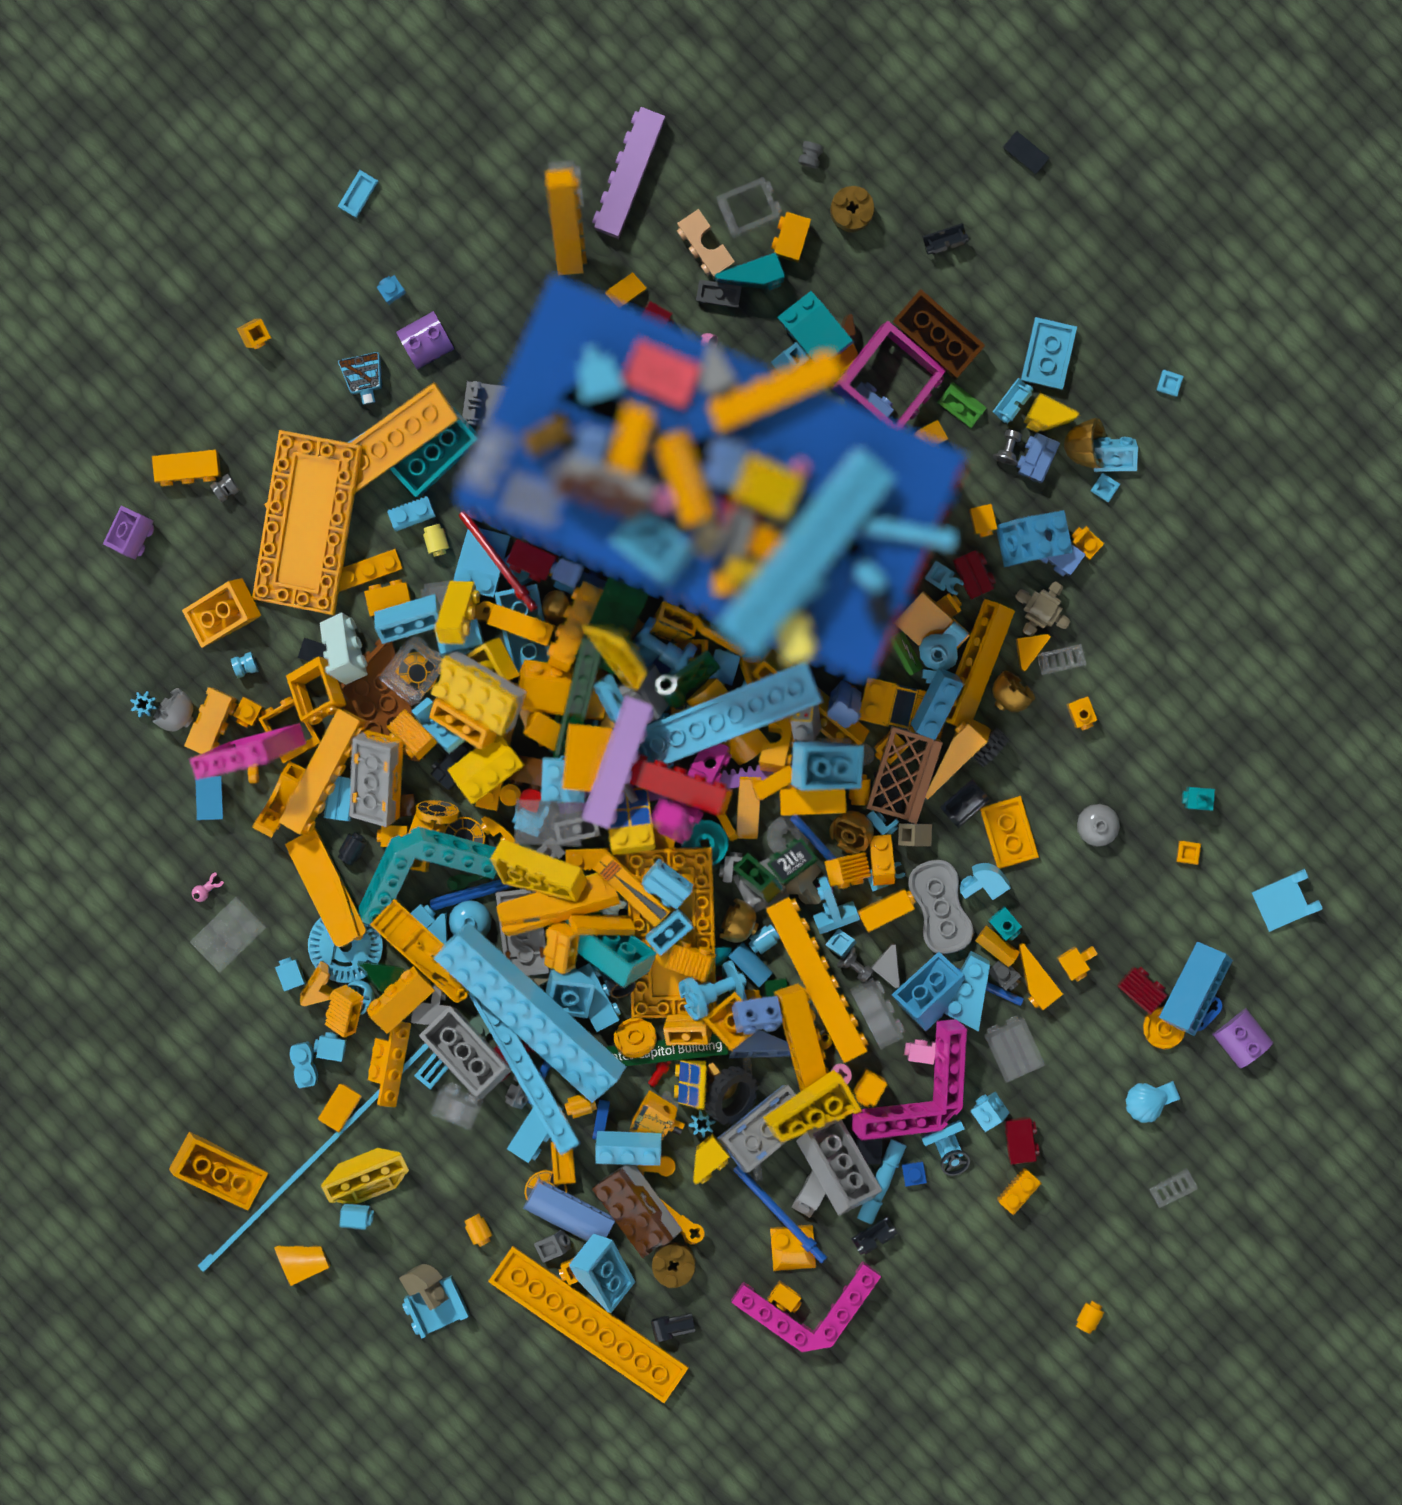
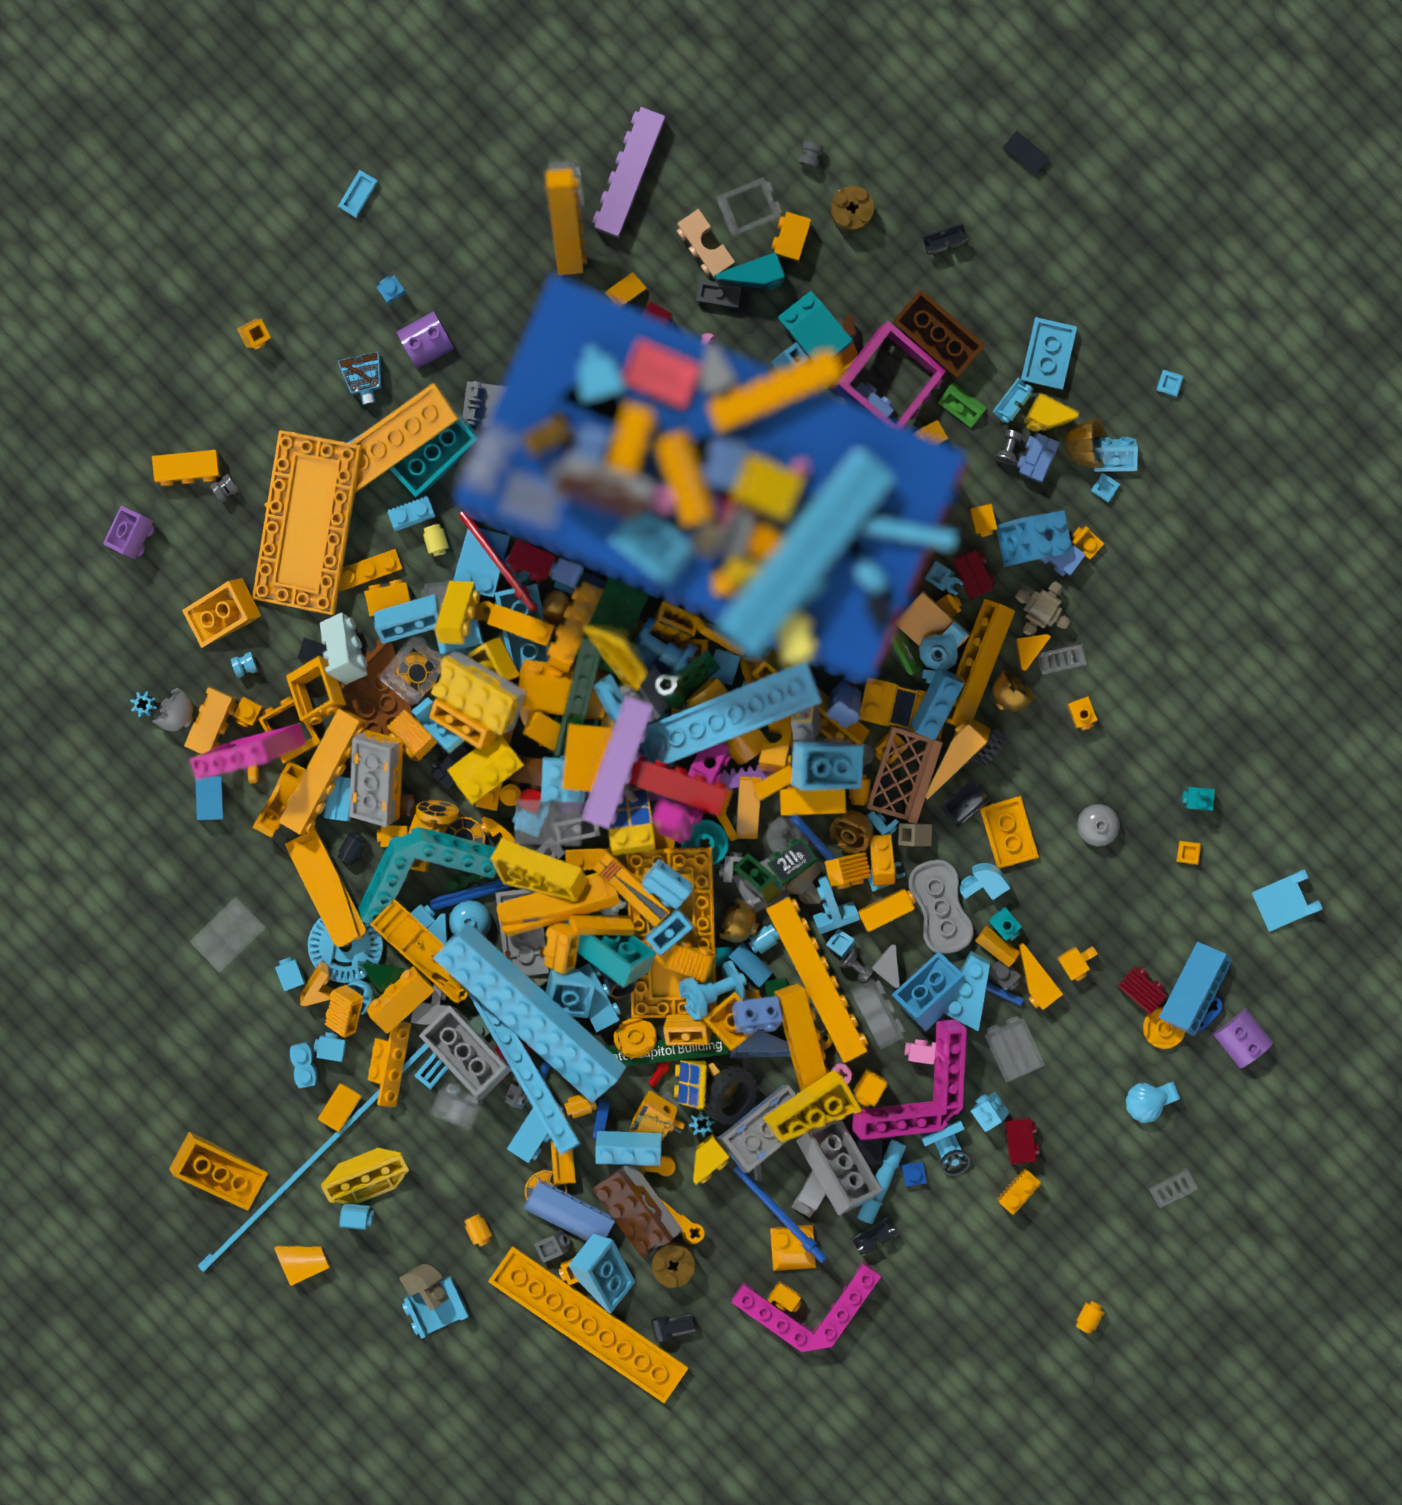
bright pink arm [192,873,224,902] -> none

